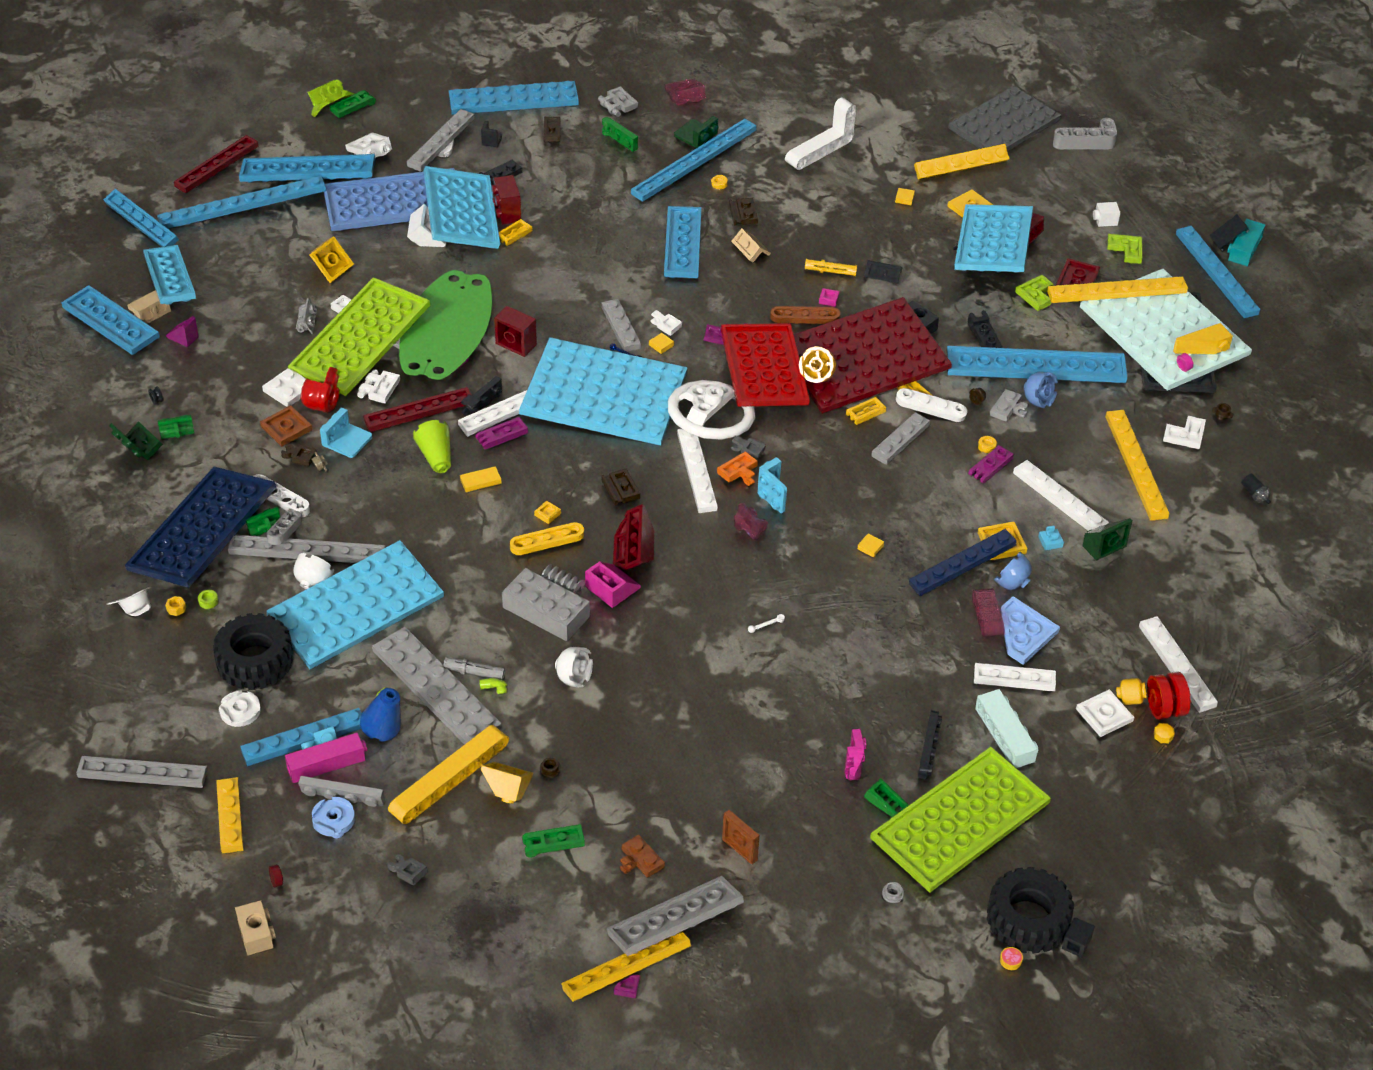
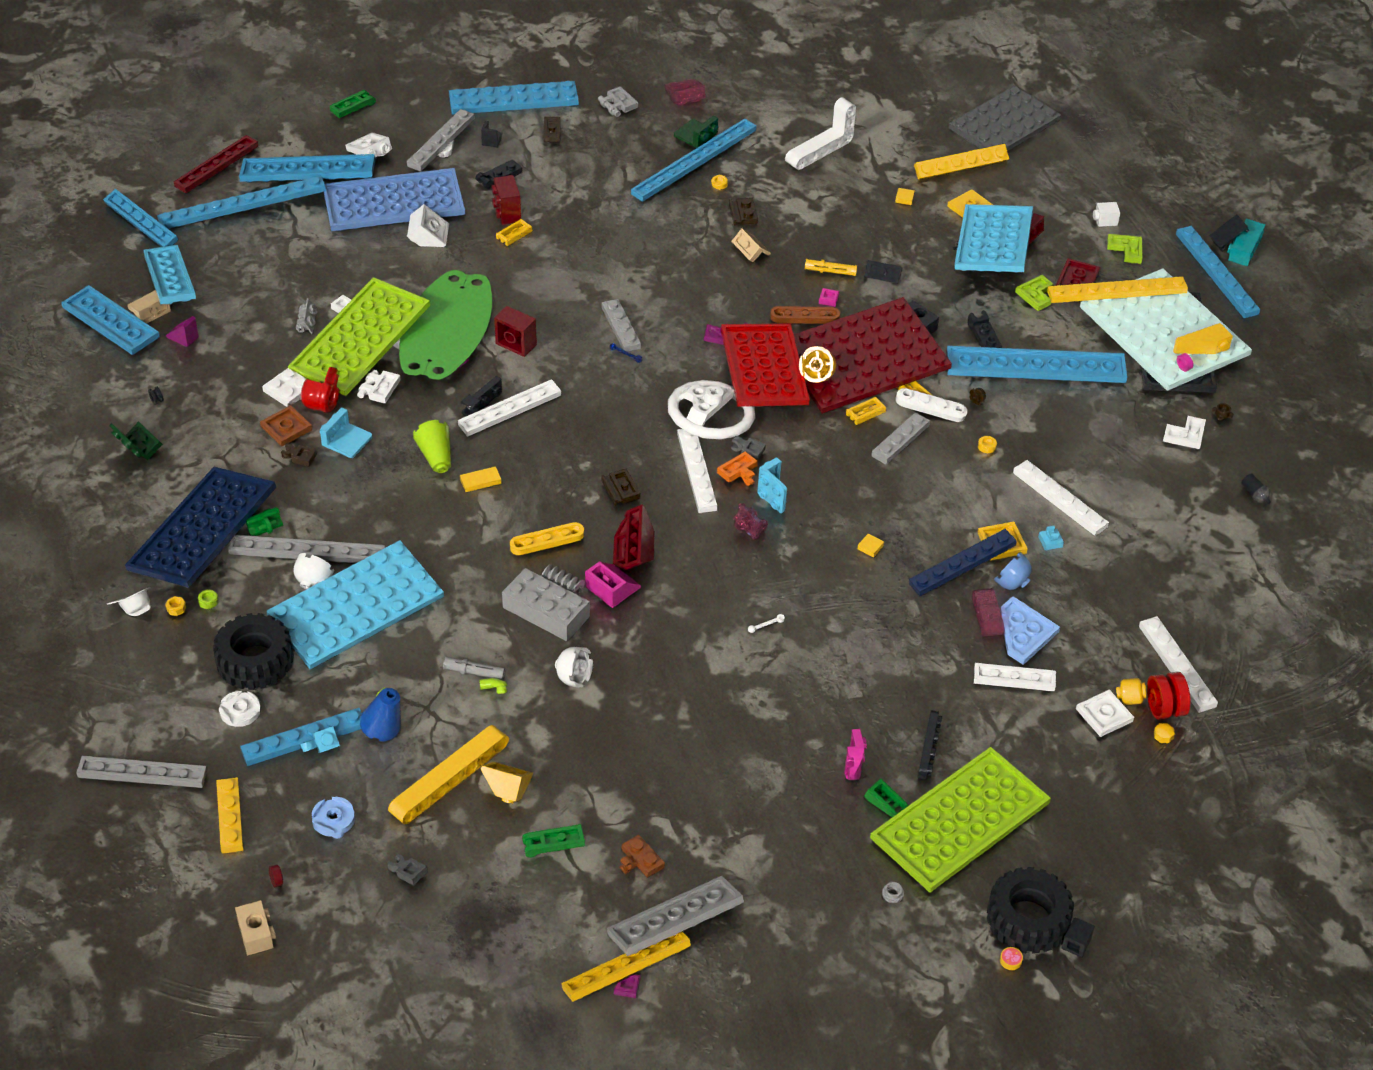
green hips [158,415,195,439] -> none
white beam [254,474,310,517] -> none
light grey beam [267,510,301,545] -> none
dark pink brick [285,733,367,783] -> none
light grey plate [298,776,385,807] -> none
lime piece [307,80,354,117] -> none
yellow slope [309,236,354,283] -> none
dark tan plate [312,452,328,472] -> none
dark red plate [363,387,472,432] -> none
light grey plate [372,627,502,745] -> none
medium azure plate [424,166,500,249] -> none
magenta hinge [475,417,528,449] -> none
medium azure plate [519,338,687,446] -> none
yellow tile [534,501,561,524] -> none
dark brown plate [540,758,561,778] -> none
green plate [602,117,638,152] -> none
yellow tile [649,333,674,354] -> none
white plate [651,310,682,336] -> none
dark azure plate [664,206,701,278] -> none
dark orange plate [722,810,760,865] -> none
magenta hinge [968,445,1014,484] -> none
light aqua brick [975,689,1038,768] -> none
light grey plate [990,389,1028,422] -> none
medium blue cylinder [1024,372,1058,408] -> none
light grey beam [1053,118,1117,149] -> none
dark green slope [1082,518,1133,561] -> none
yellow plate [1105,410,1169,521] -> none

